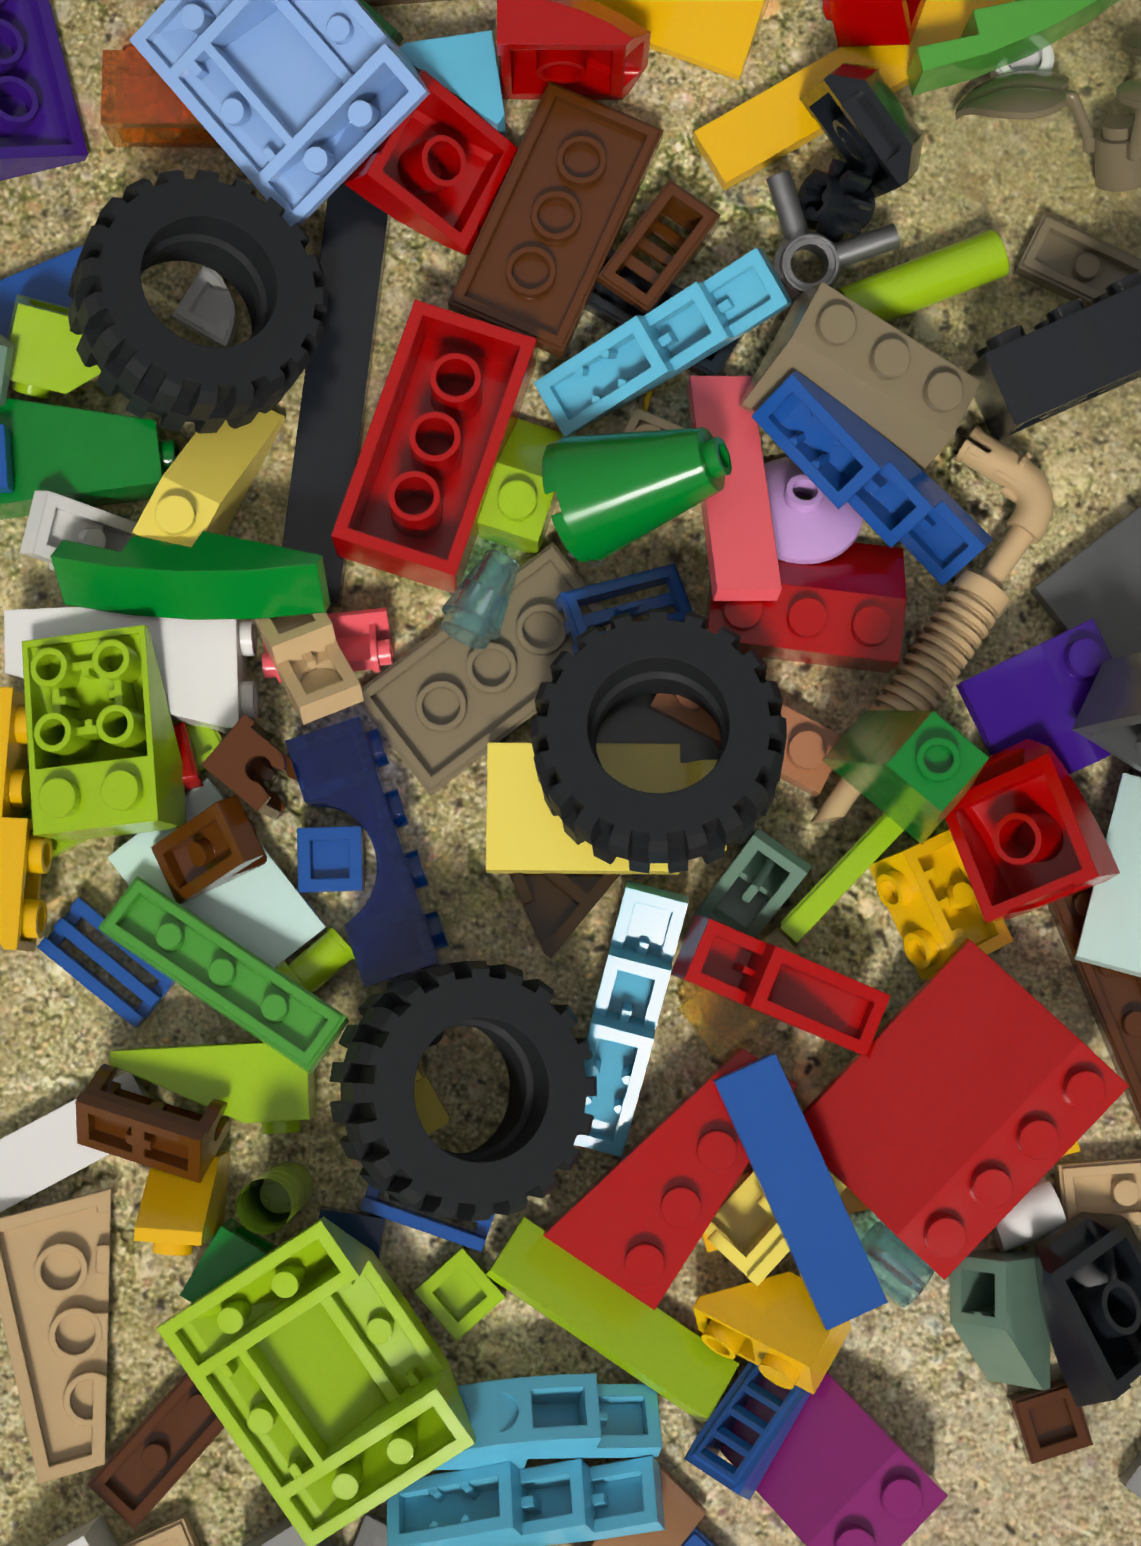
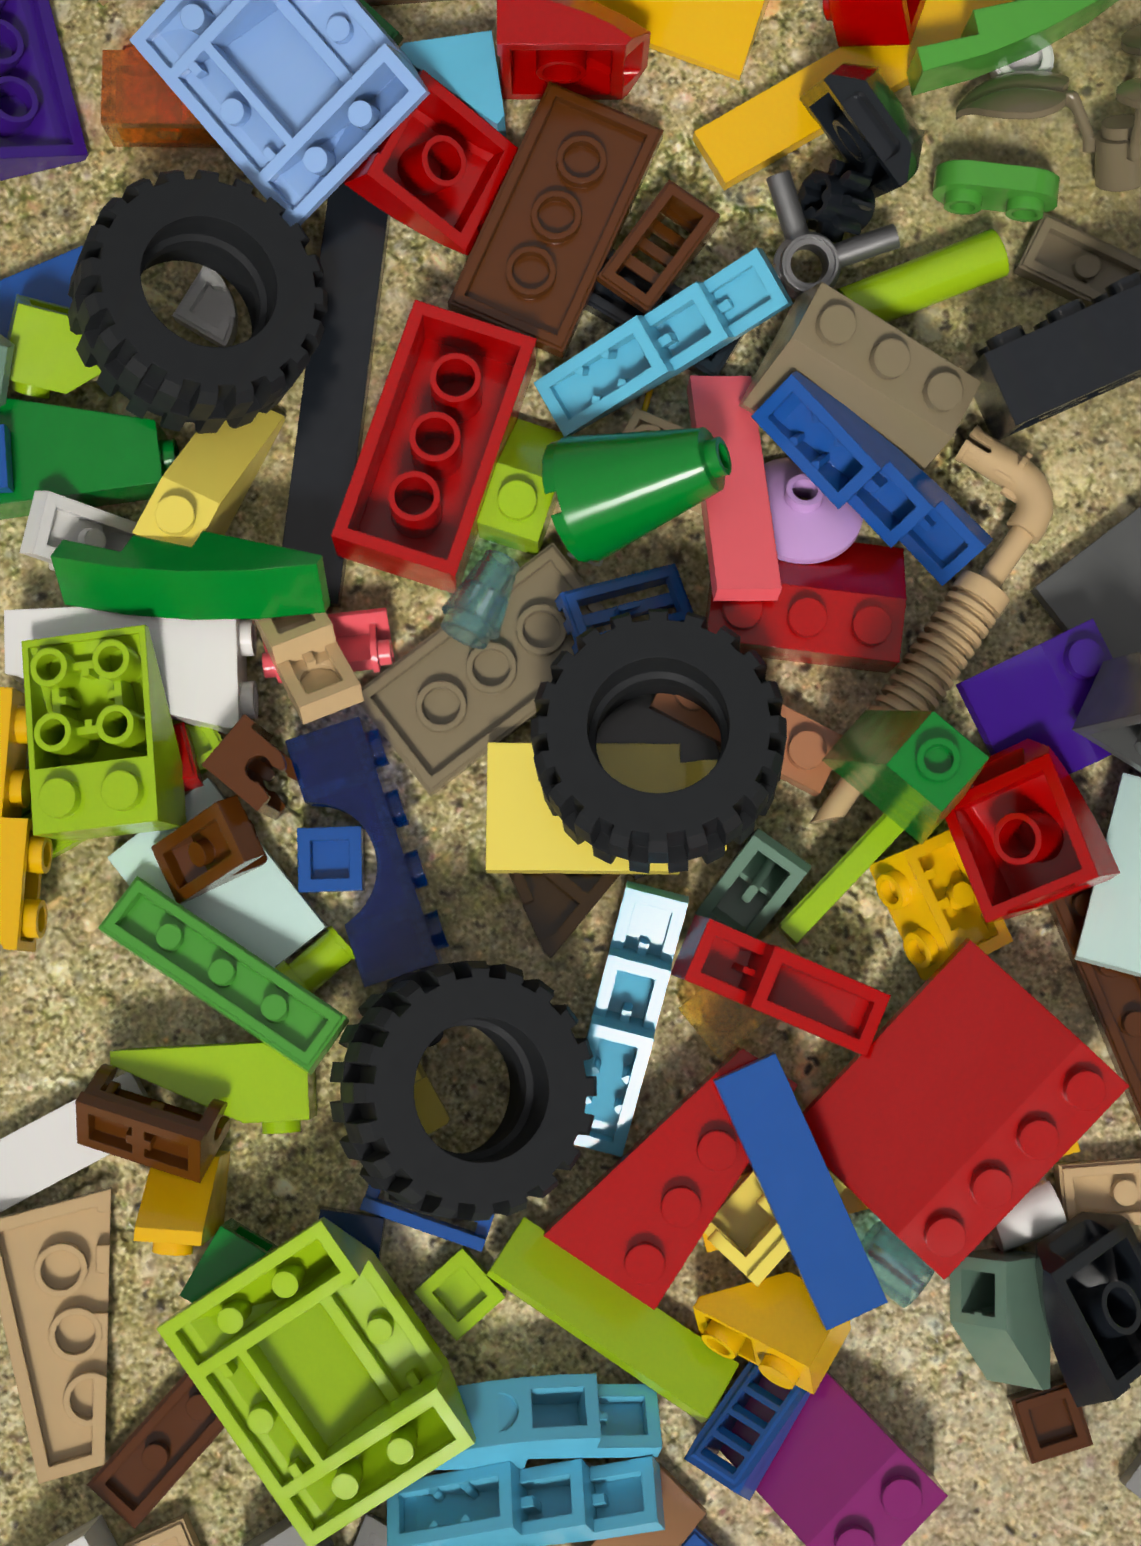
blue tile [37,897,175,1028] -> none
lime piece [236,1161,314,1234] -> none
none -> bright green plate [932,159,1060,222]

